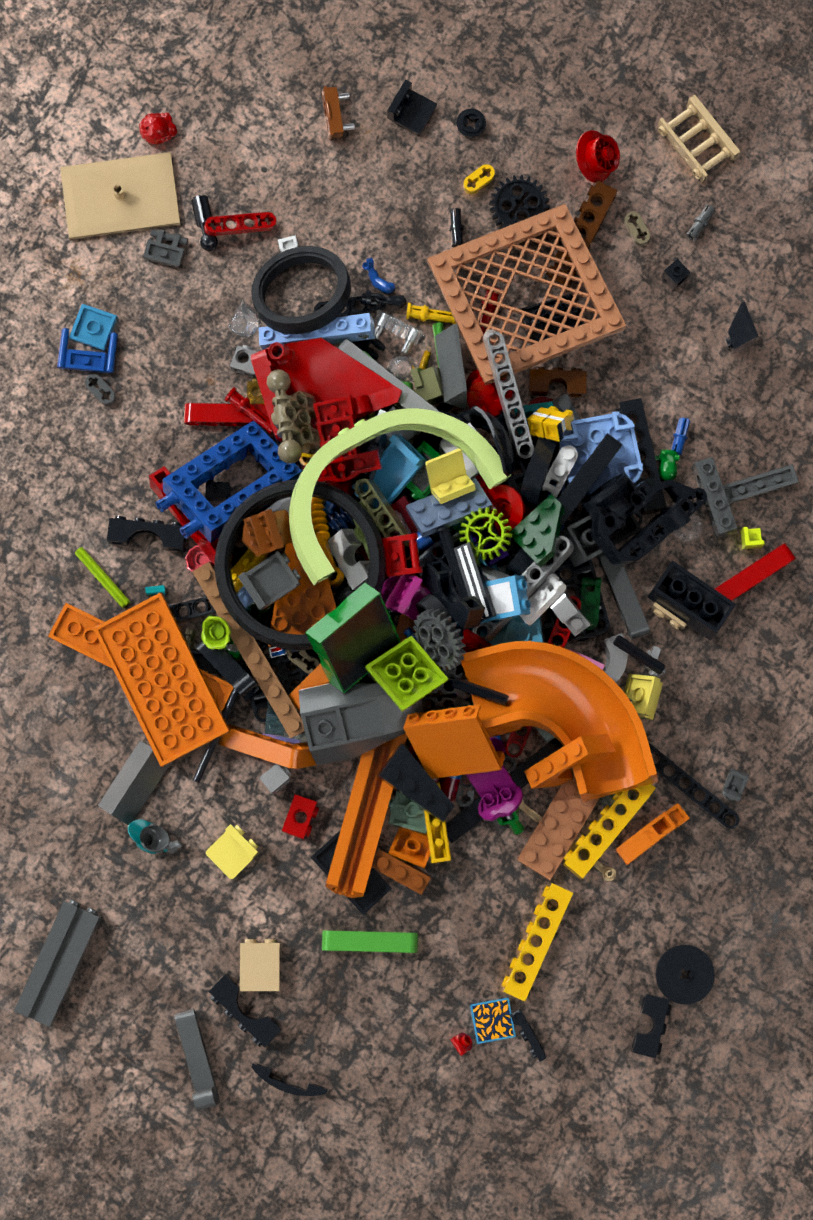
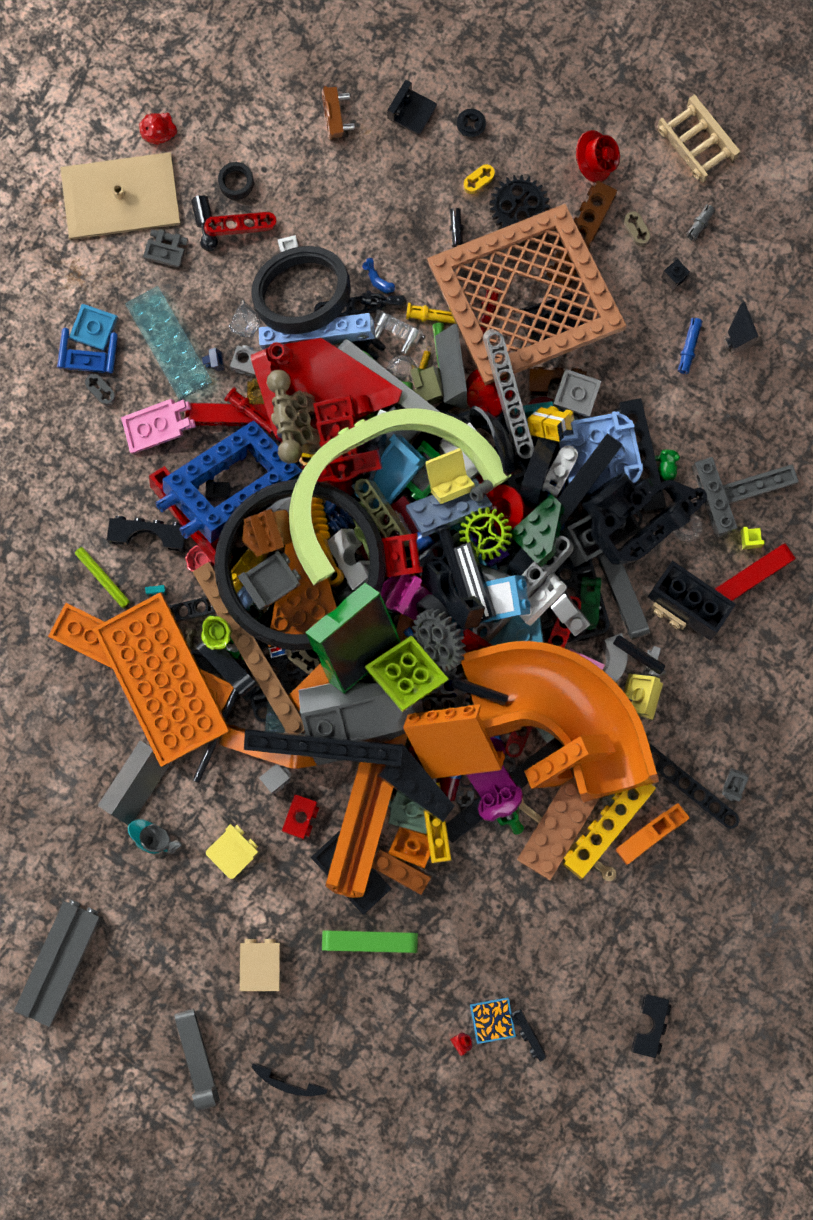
black arch [209,974,283,1047] -> none
yellow brick [501,883,573,1001] -> none
black piece [655,945,715,1005] -> none
blue axle [671,417,690,456] -> none
none -> bright pink tile [121,399,196,454]
none -> clear light blue plate [125,286,212,401]
none -> dark blue tile [202,348,225,371]
none -> black tyre [218,162,254,200]
none -> black plate [244,729,403,766]
none -> dark grey pin [470,480,493,501]
none -> light grey plate [553,369,601,418]
none -> blue pin [677,318,703,375]

